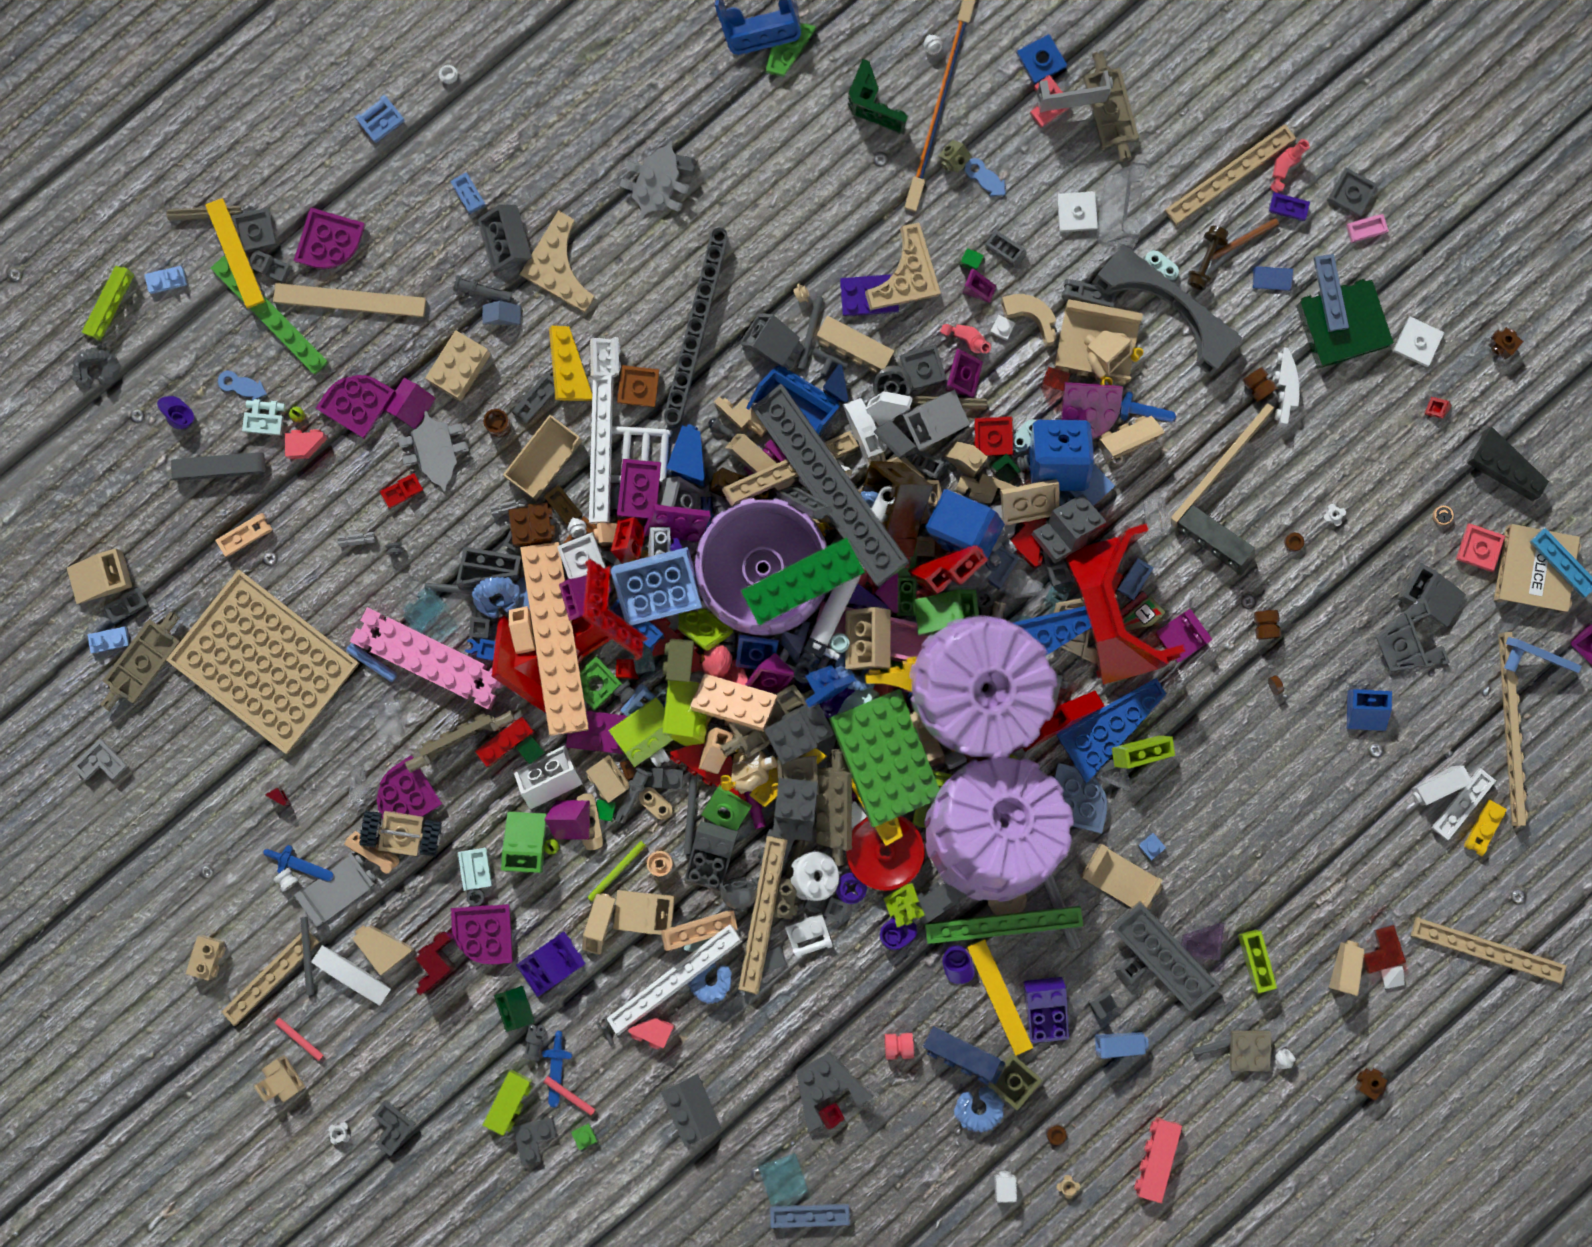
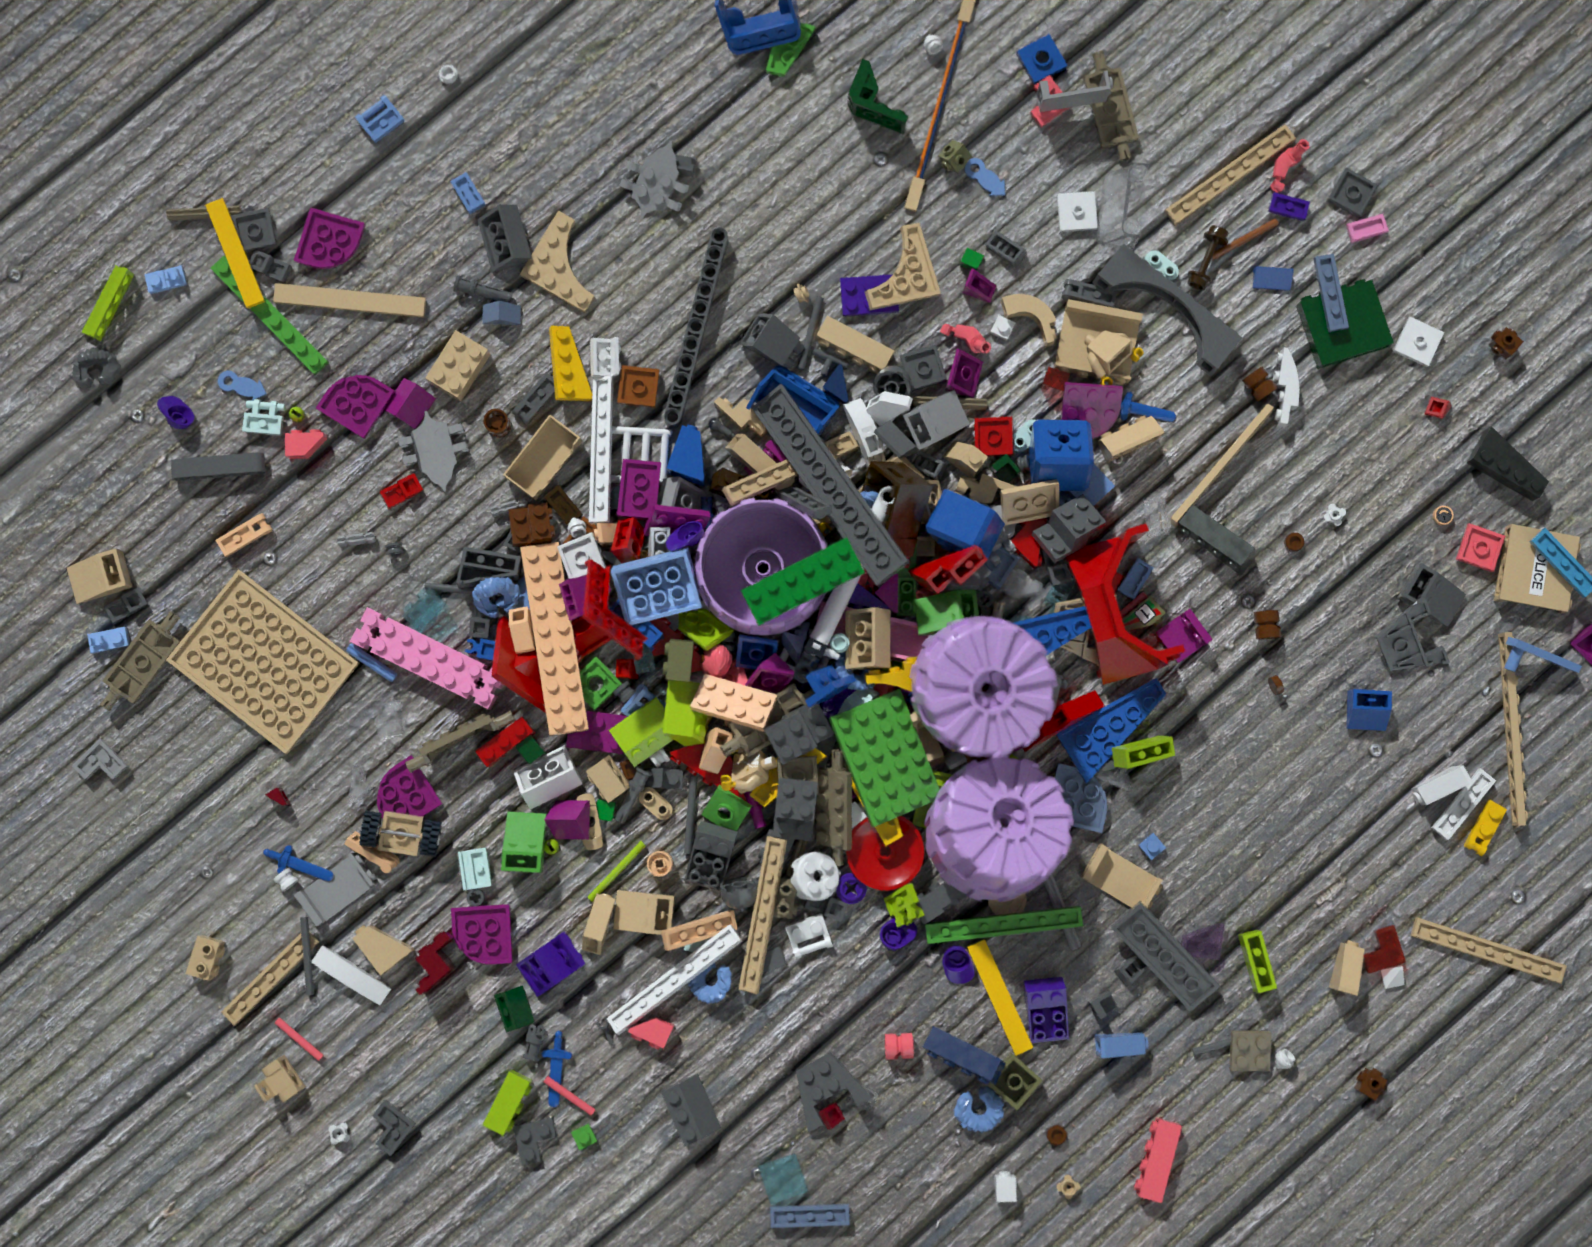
none -> dark purple cap [666,521,704,552]

